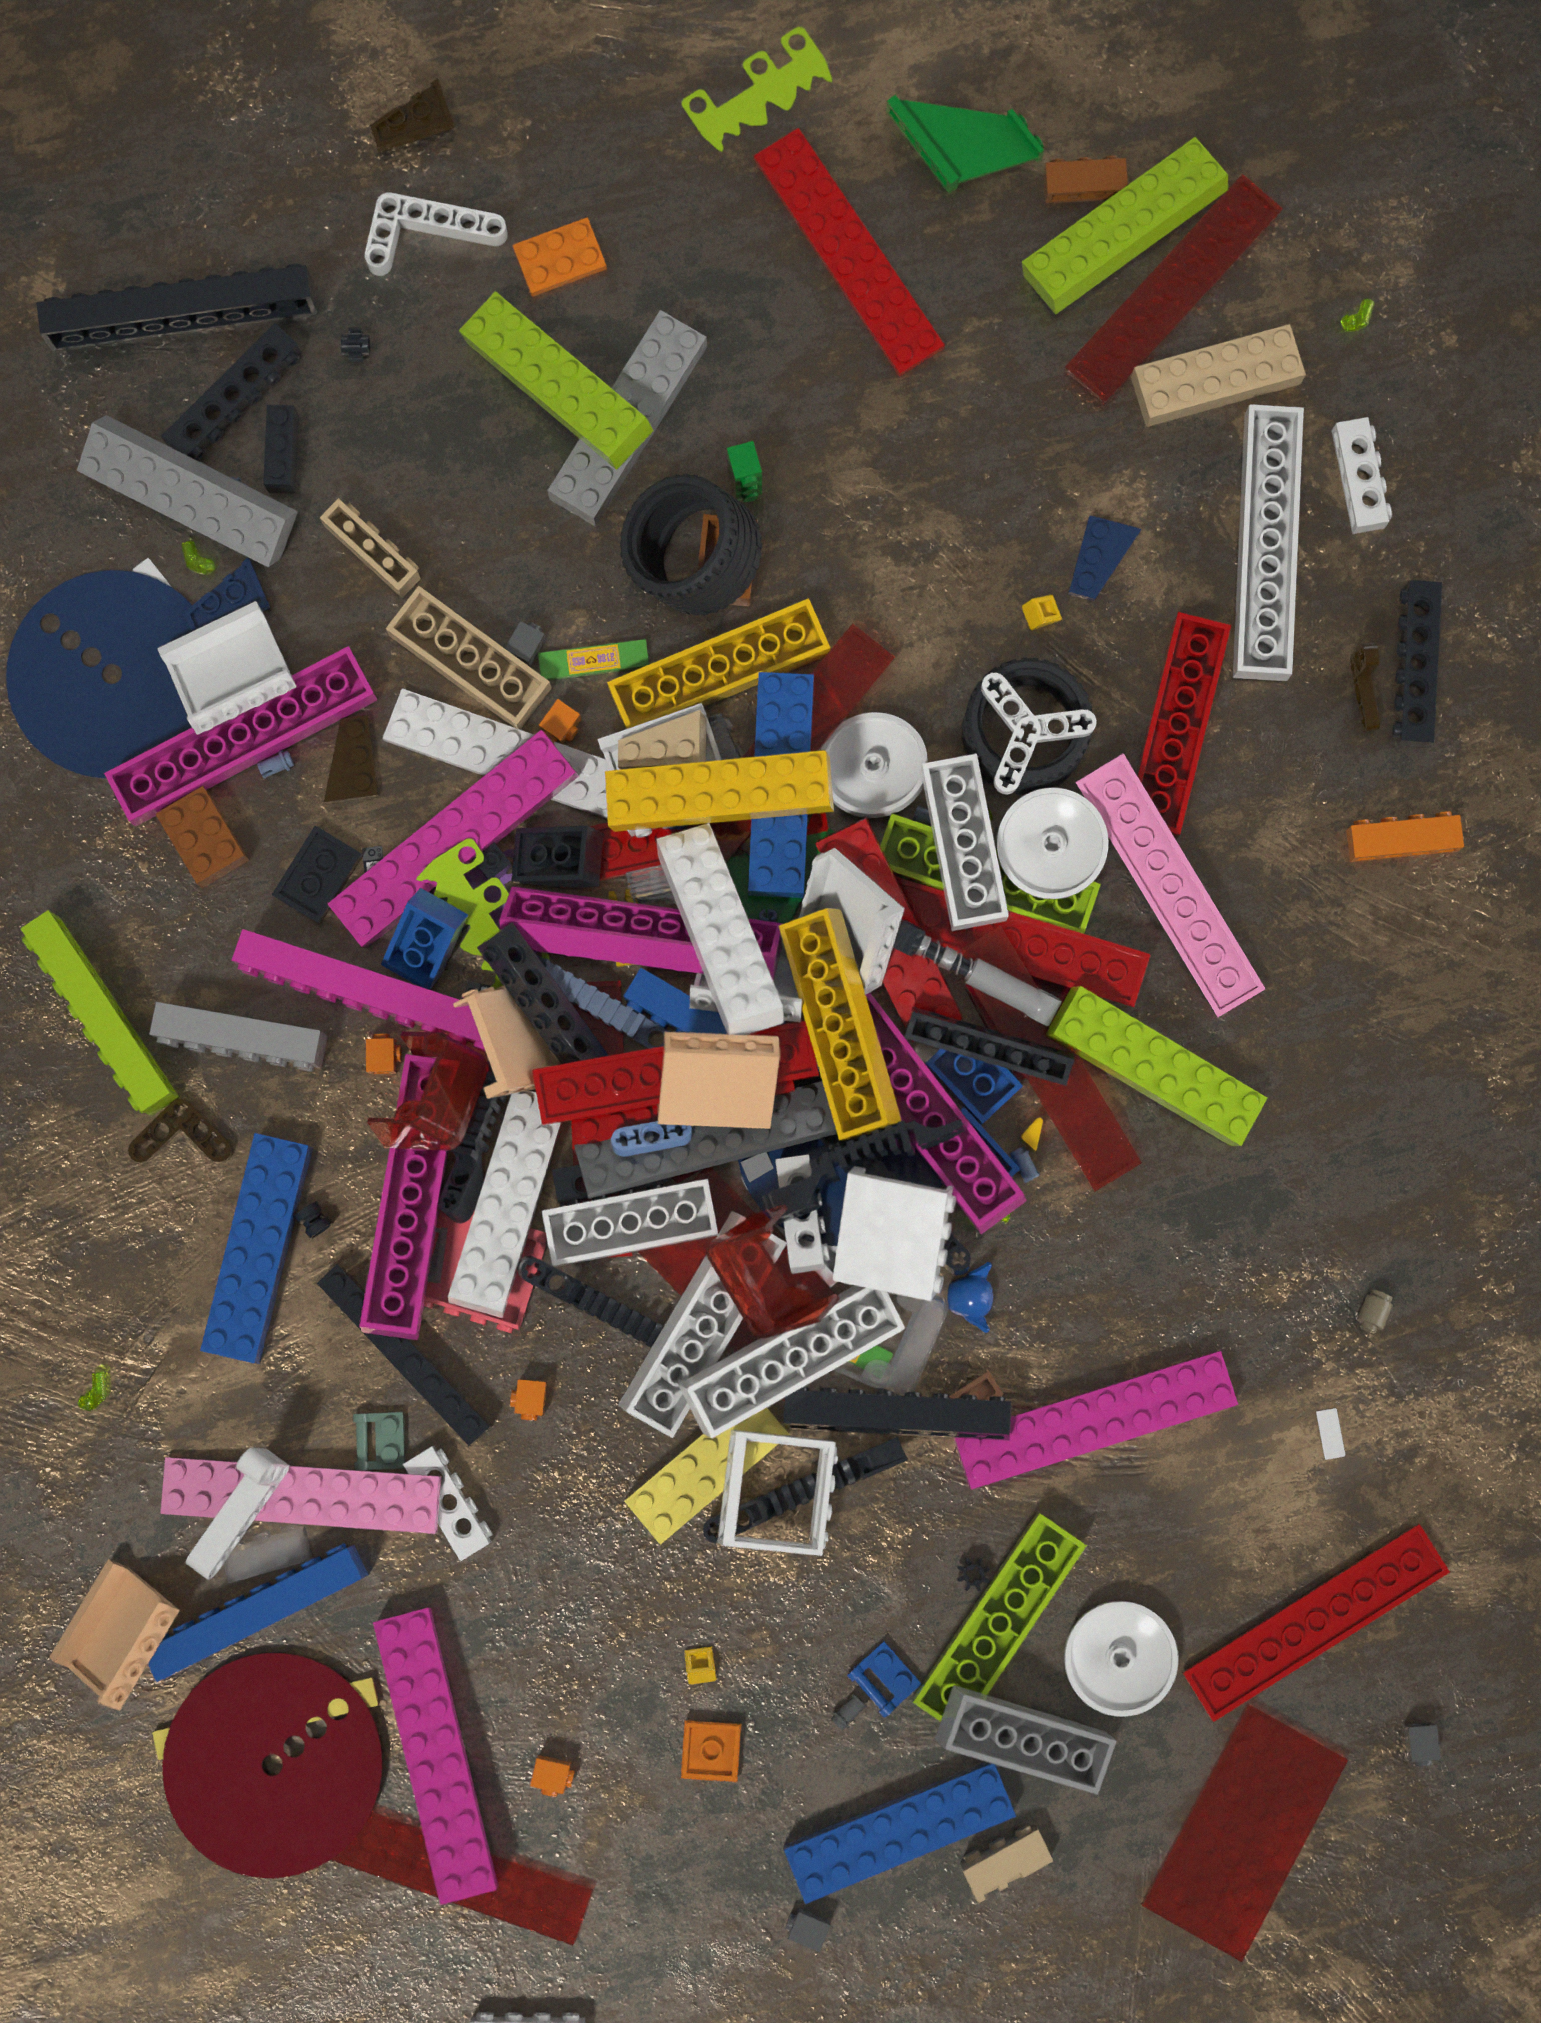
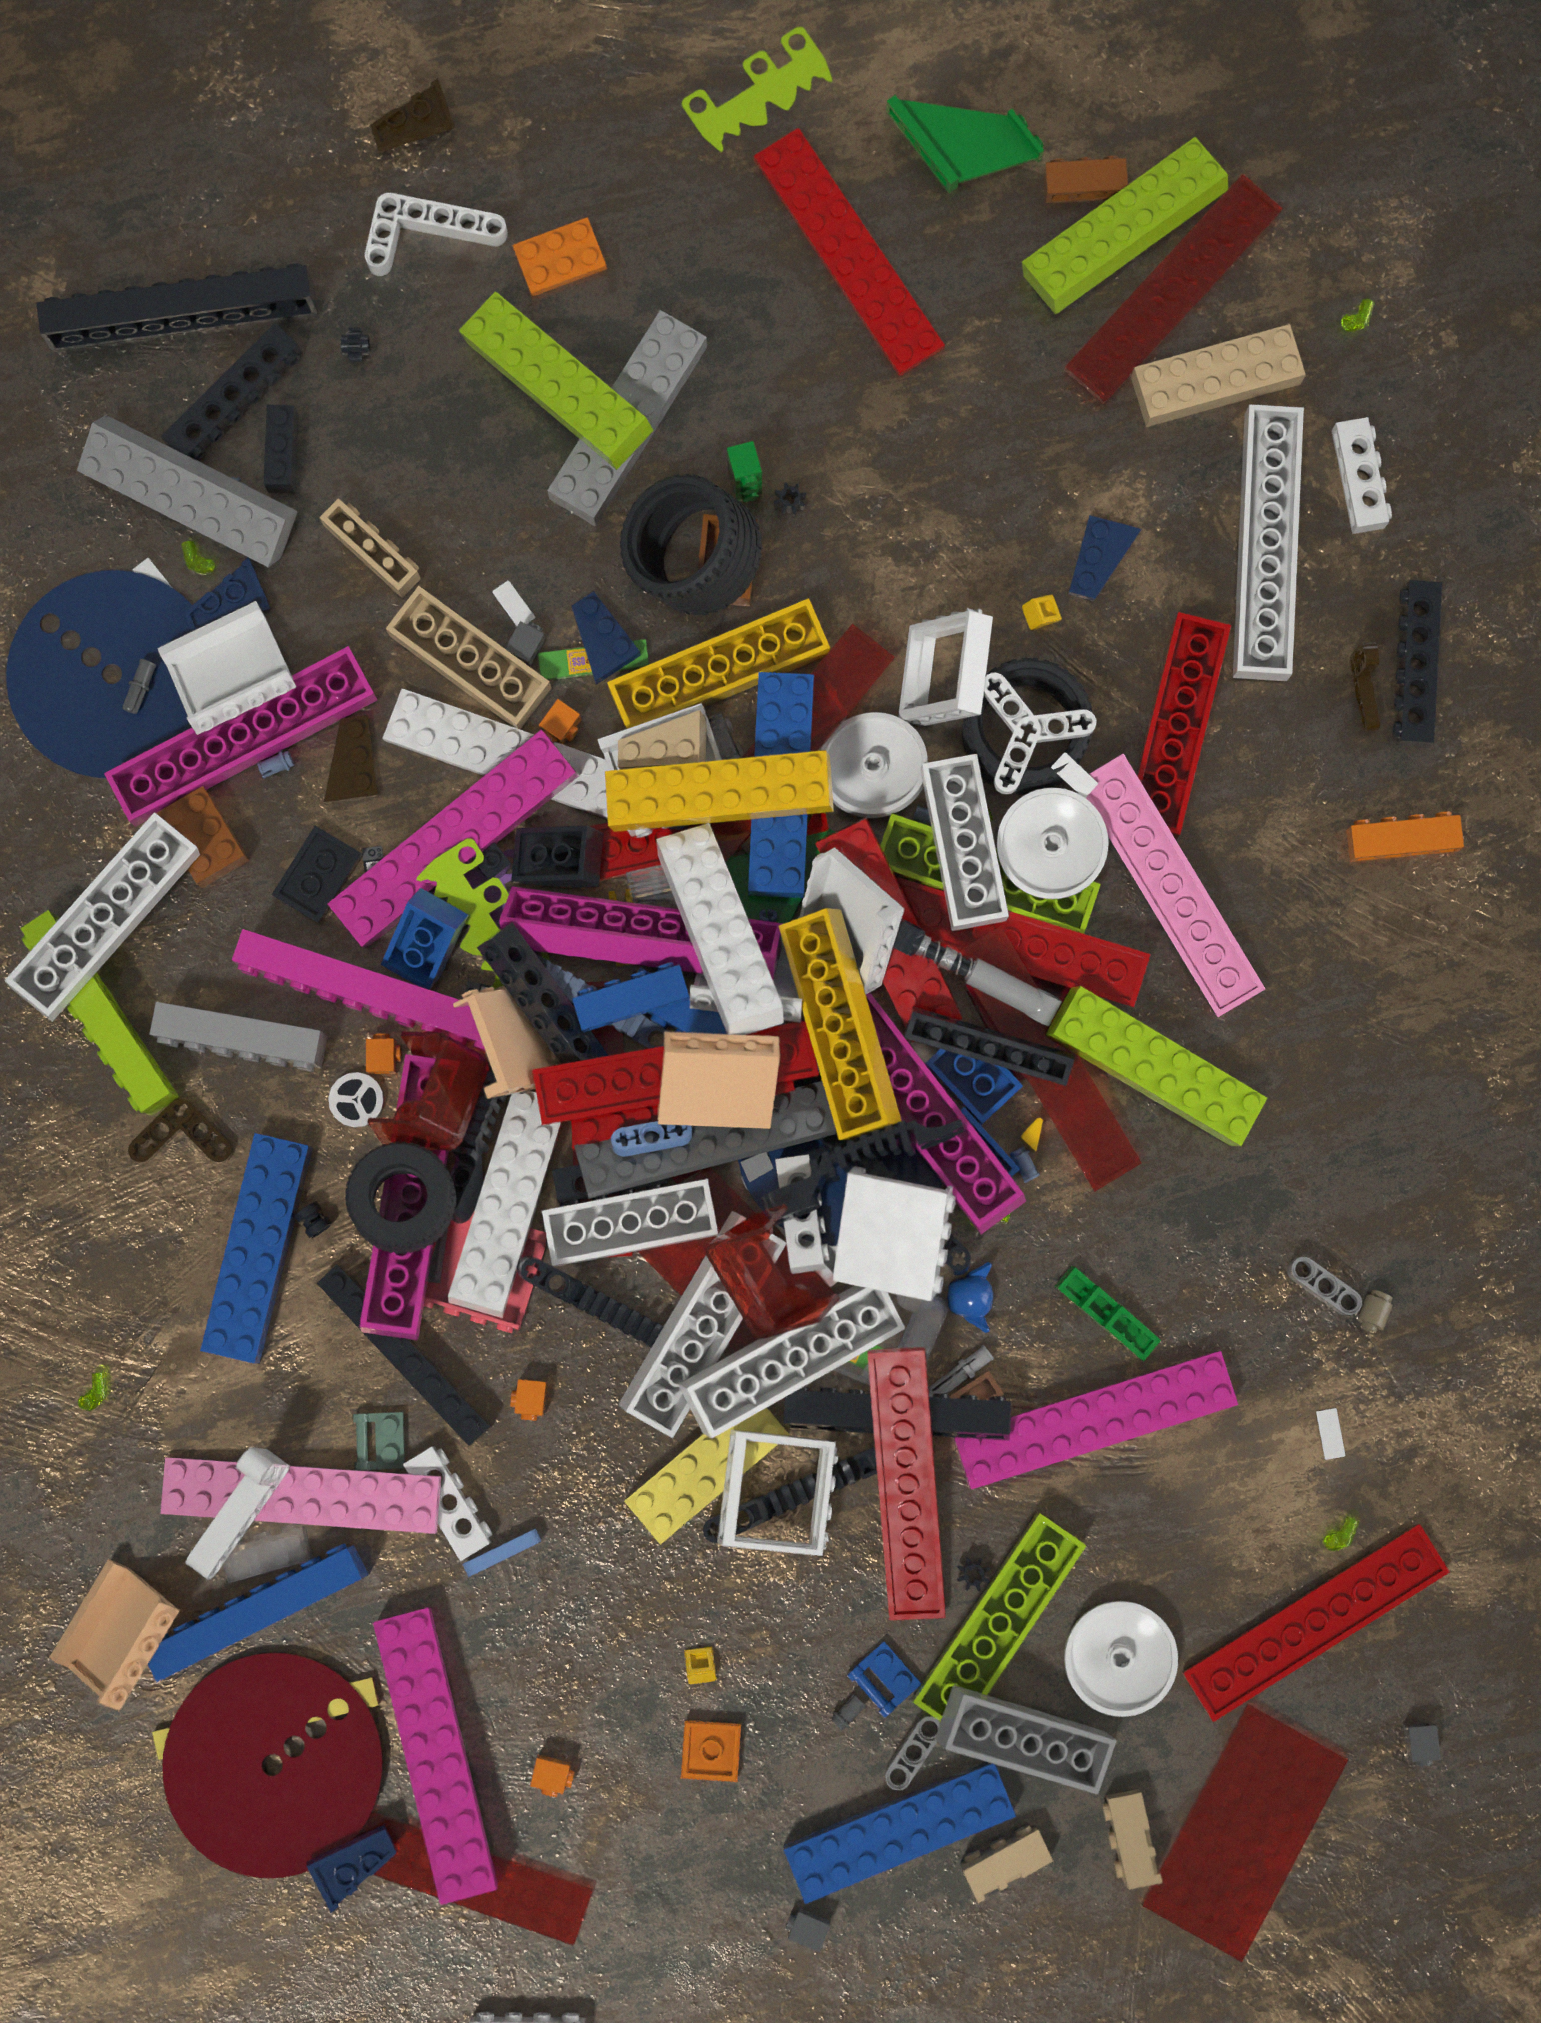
none -> white brick [5,812,200,1022]
none -> dark grey axle [122,659,156,714]
none -> dark blue wing [306,1825,397,1913]
none -> white tile [328,1072,384,1128]
none -> black tyre [345,1142,456,1254]
none -> medium blue beam [462,1528,542,1577]
none -> white sticker [492,581,535,626]
none -> dark blue wing [571,591,641,685]
none -> blue brick [572,962,690,1032]
none -> black gear [774,482,807,517]
none -> plate [867,1347,946,1620]
none -> light grey beam [885,1714,940,1790]
none -> white window [898,608,993,727]
none -> light grey pin [928,1345,994,1397]
none -> white sticker [1051,753,1098,798]
none -> green slope [1054,1265,1161,1362]
none -> tan wedge [1102,1789,1162,1889]
none -> light grey beam [1287,1257,1362,1315]
none -> clear neon green arm [1323,1517,1360,1551]

